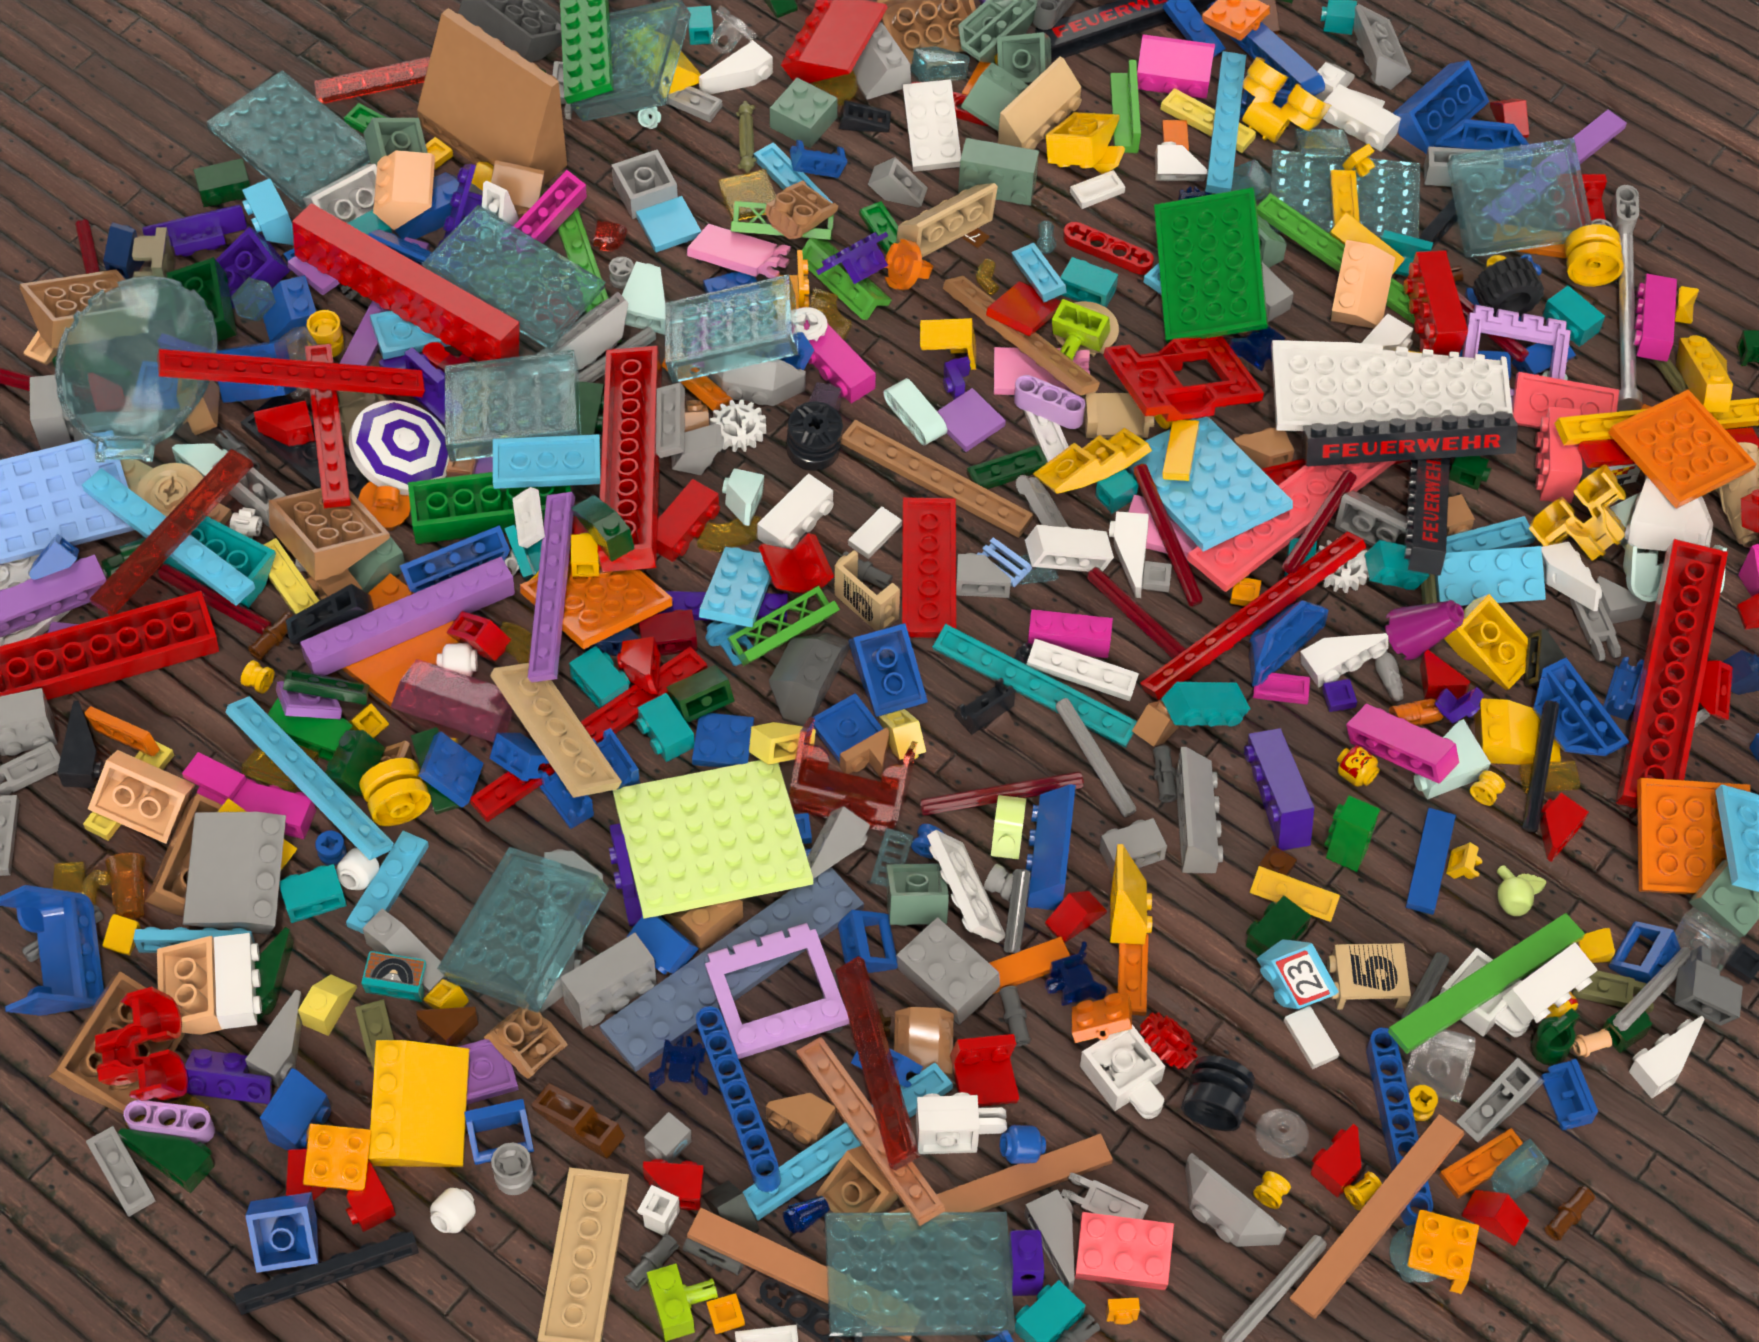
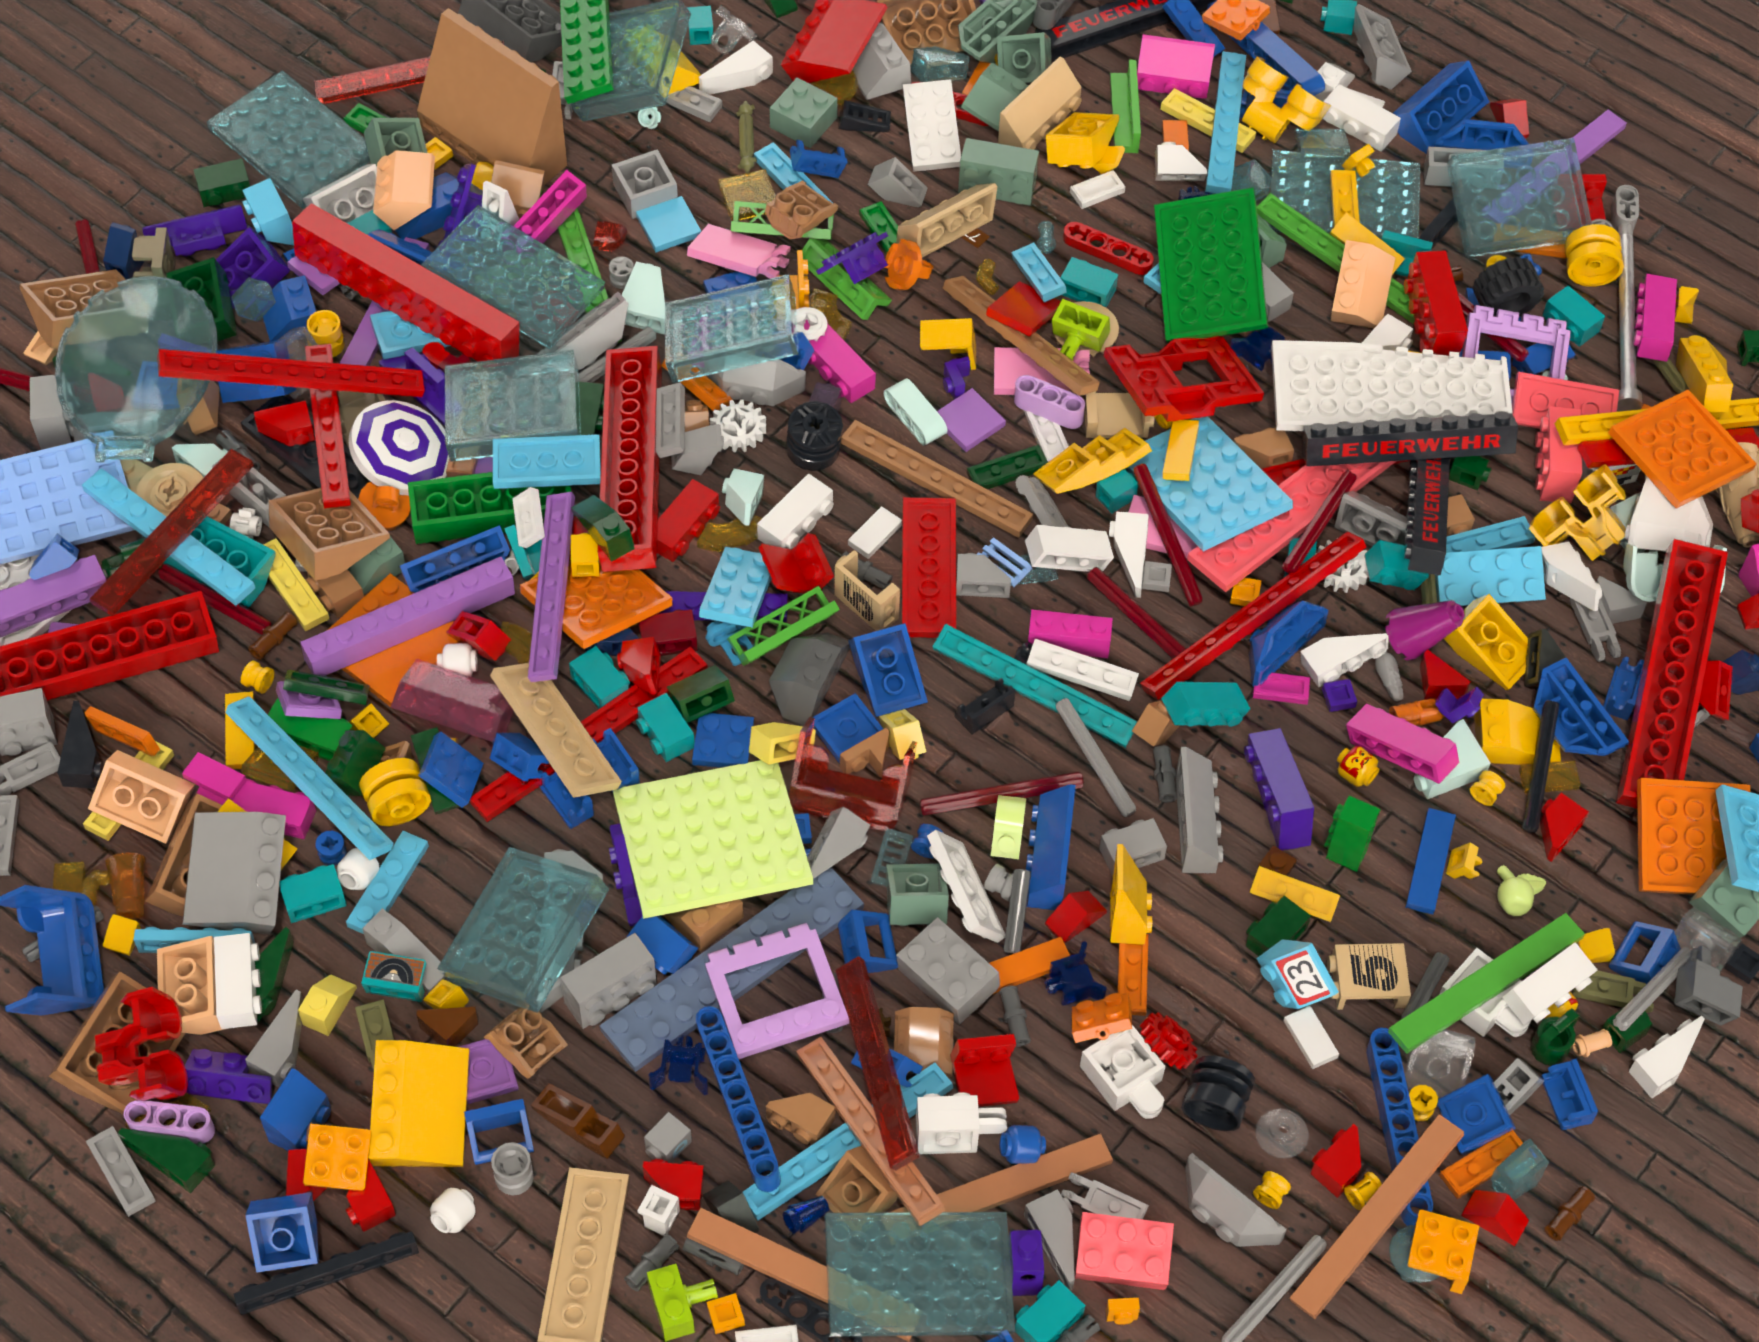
black slope [285,584,374,644] -> none
none -> yellow tile [225,691,255,770]
none -> blue tile [1437,1074,1516,1155]

